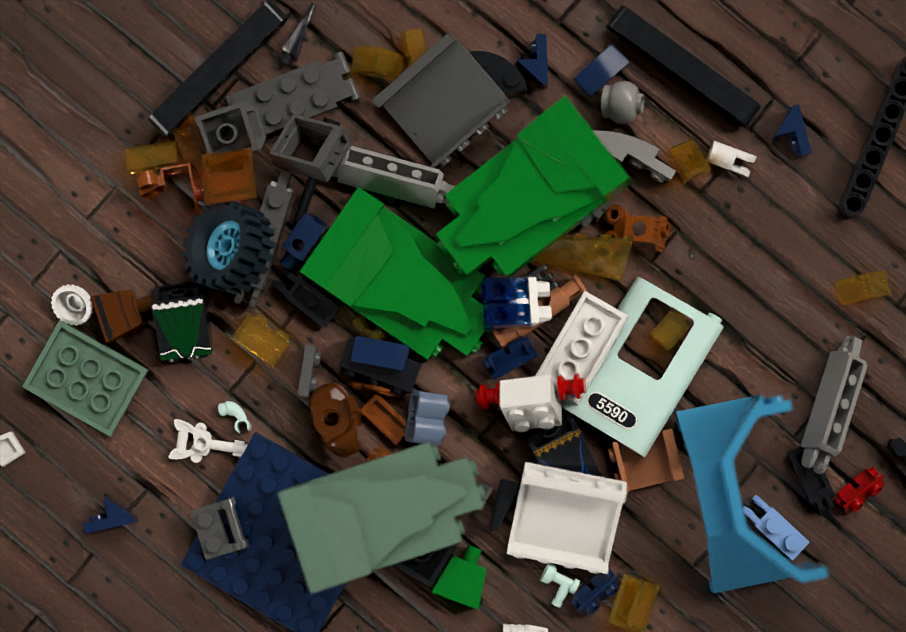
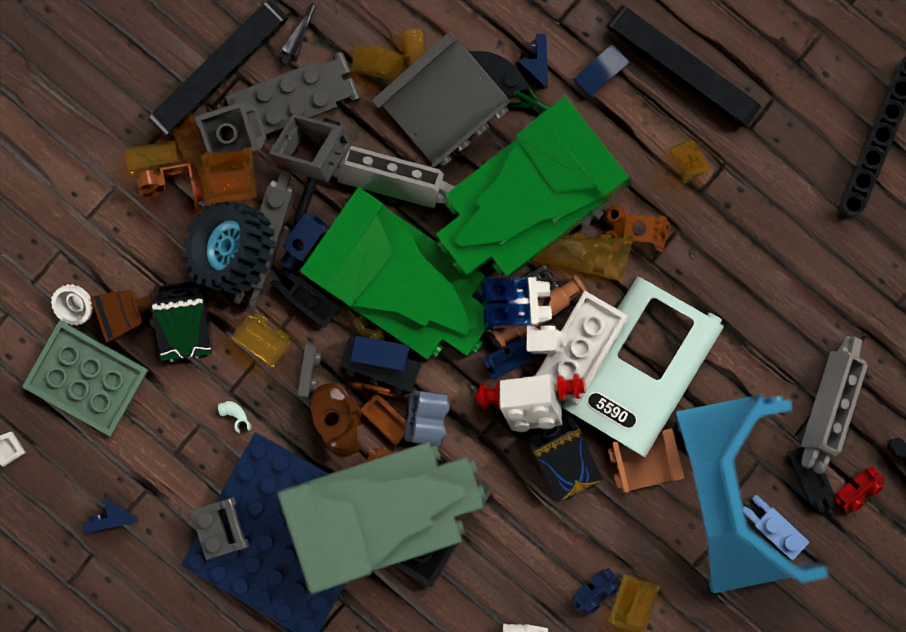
white piece [168,419,248,463] -> none
green torso [432,545,486,610] -> none
black slope [490,479,521,530] -> none
white panel [507,462,627,574] -> none
light aqua piece [540,563,580,608] -> none
light grey slope [593,130,676,183] -> none
light grey piece [601,81,644,124] -> none
clear yellow brick [649,310,690,351] -> none
white hinge [706,141,757,177] -> none
dark blue slope [772,104,812,159] -> none
clear yellow slope [835,270,891,306] -> none
none -> dark green plant [507,69,551,113]
none -> white brick [527,325,567,354]

